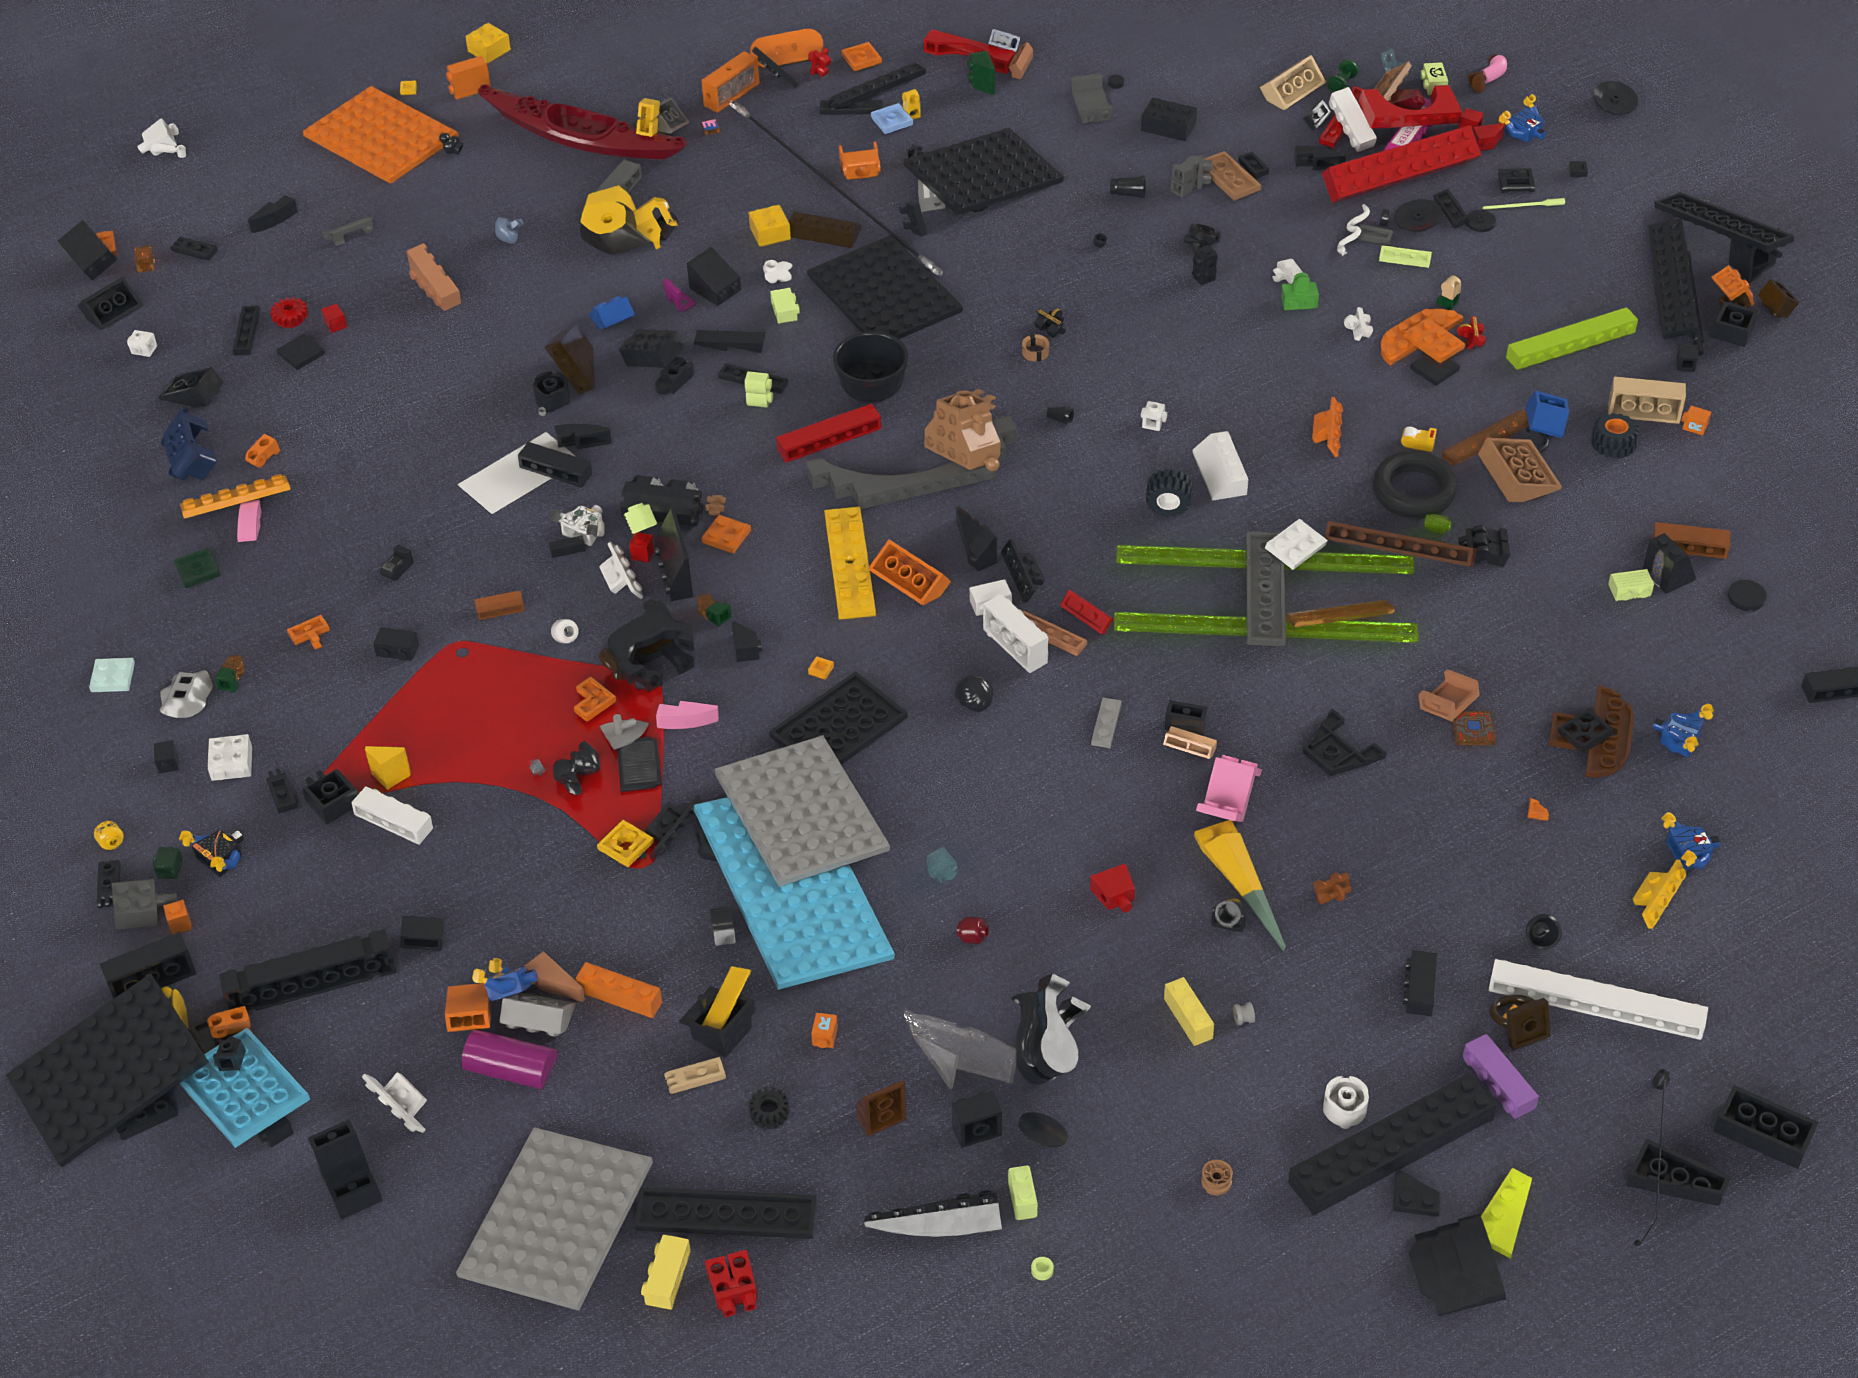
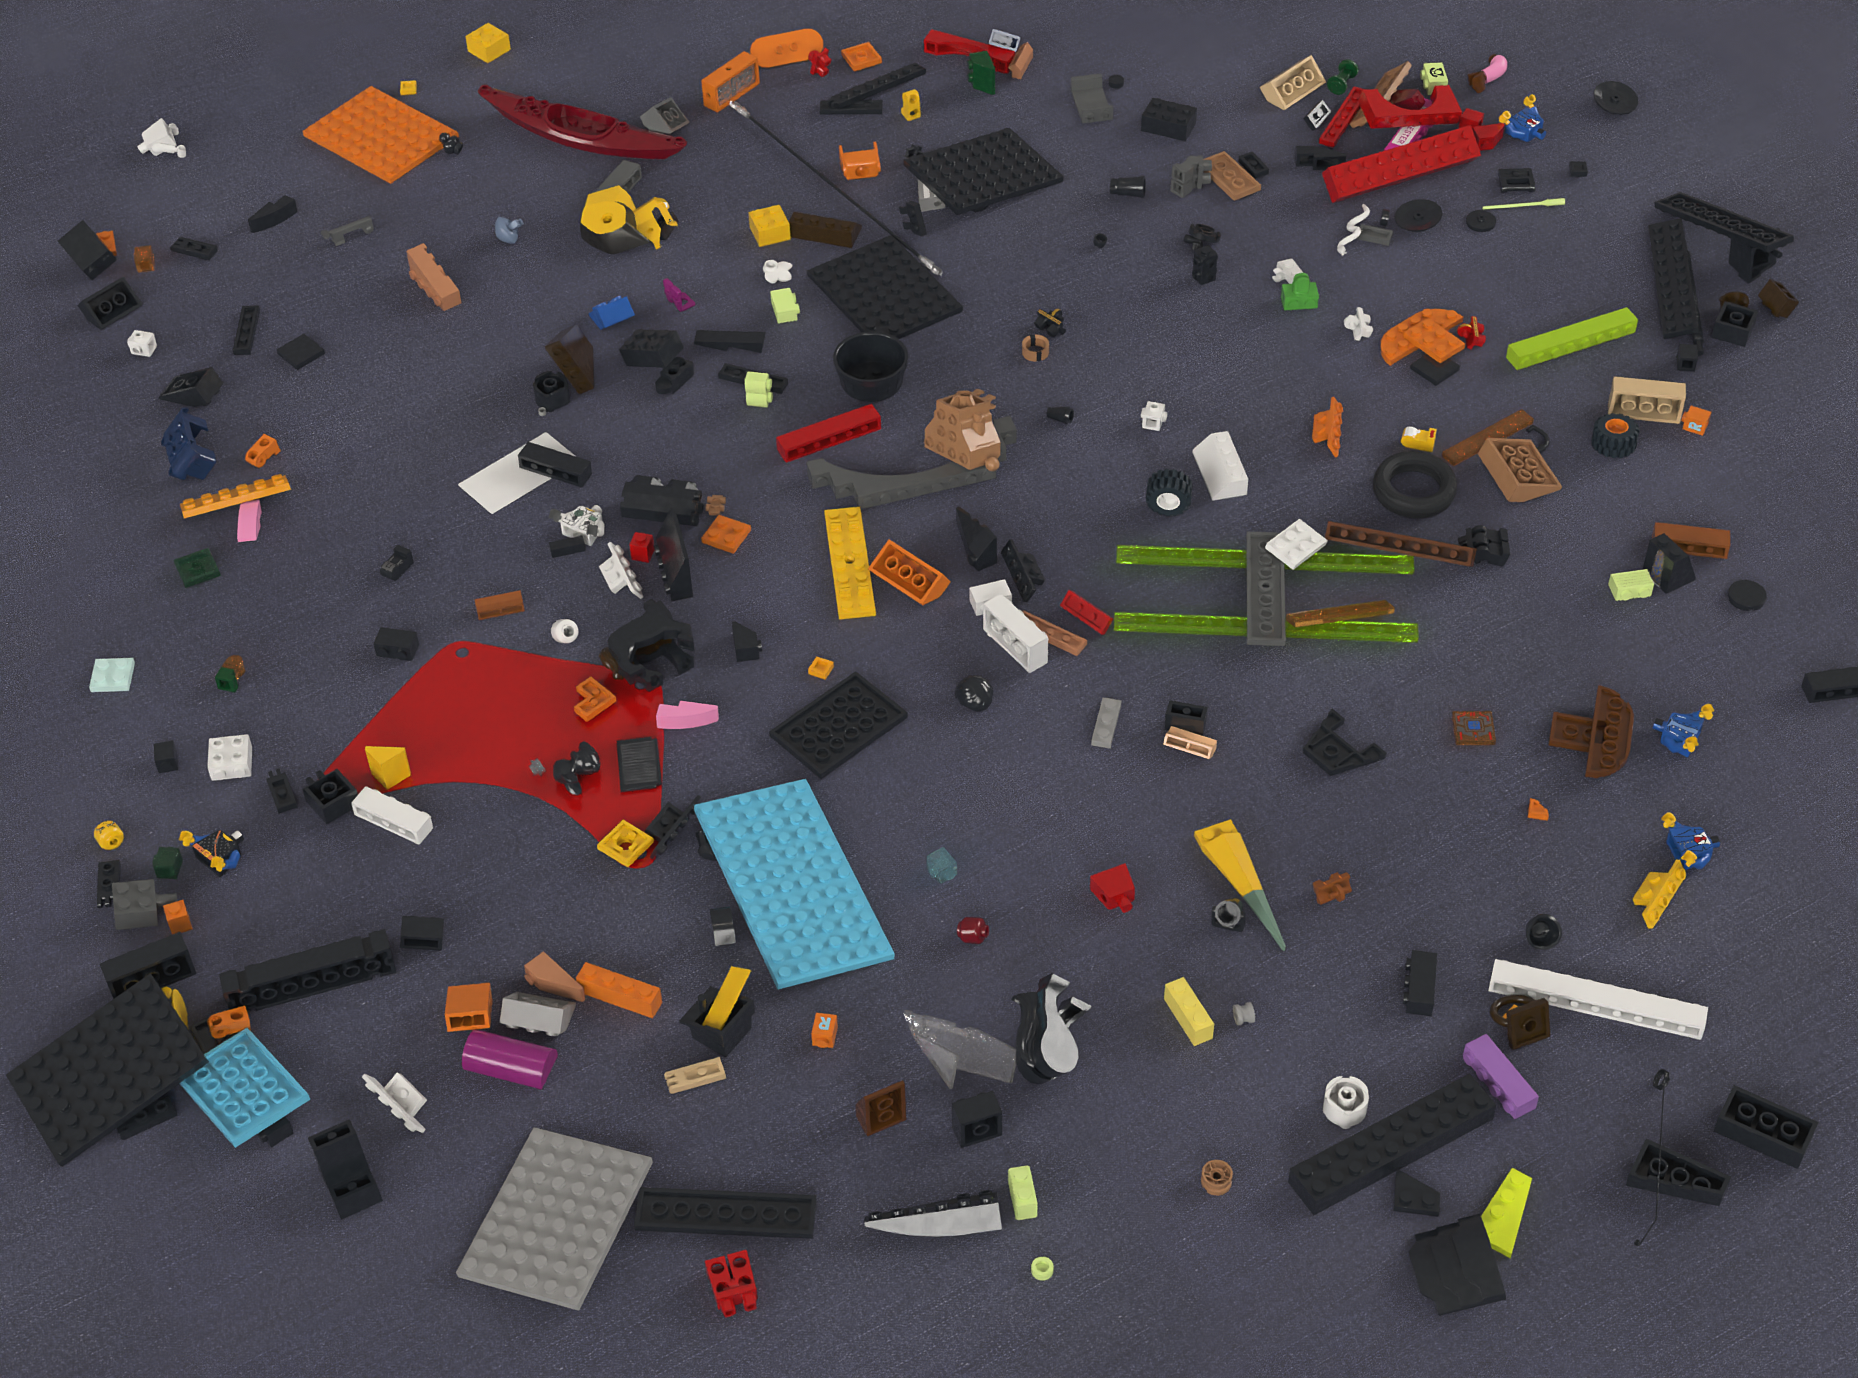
light grey piece [159,670,213,718] -> none
black brick [213,1037,246,1071] -> none
red gear [270,297,309,328] -> none
orange plate [287,615,330,650] -> none
red brick [321,303,347,333] -> none
orange brick [446,56,491,100] -> none
blue torso [472,958,538,1002] -> none
black slope [554,424,612,449] -> none
light grey shield [600,714,649,750] -> none
yellowish green brick [624,503,657,534] -> none
yellow piece [636,98,660,137] -> none
light yellow brick [641,1235,691,1310] -> none
black slope [687,247,741,306] -> none
dark green leg [697,594,732,627] -> none
tile [701,119,720,135] -> none
light grey plate [715,736,890,887] -> none
black tyre [749,1087,789,1129] -> none
black wing [752,46,799,88] -> none
light blue plate [871,103,913,134] -> none
black shield [1018,1112,1068,1147] -> none
bright pink bracket [1196,755,1262,822] -> none
white brick [1329,87,1377,152] -> none
yellowish green plate [1379,246,1432,268] -> none
clear light blue bracket [1381,48,1405,72] -> none
nougat panel [1418,669,1480,721] -> none
clear neon green brick [1424,514,1452,535] -> none
black tile [1433,189,1470,228] -> none
tan leg [1436,275,1461,310] -> none
blue slope [1525,391,1569,438] -> none
black piece [1557,708,1614,754] -> none
orange bracket [1712,265,1754,306] -> none

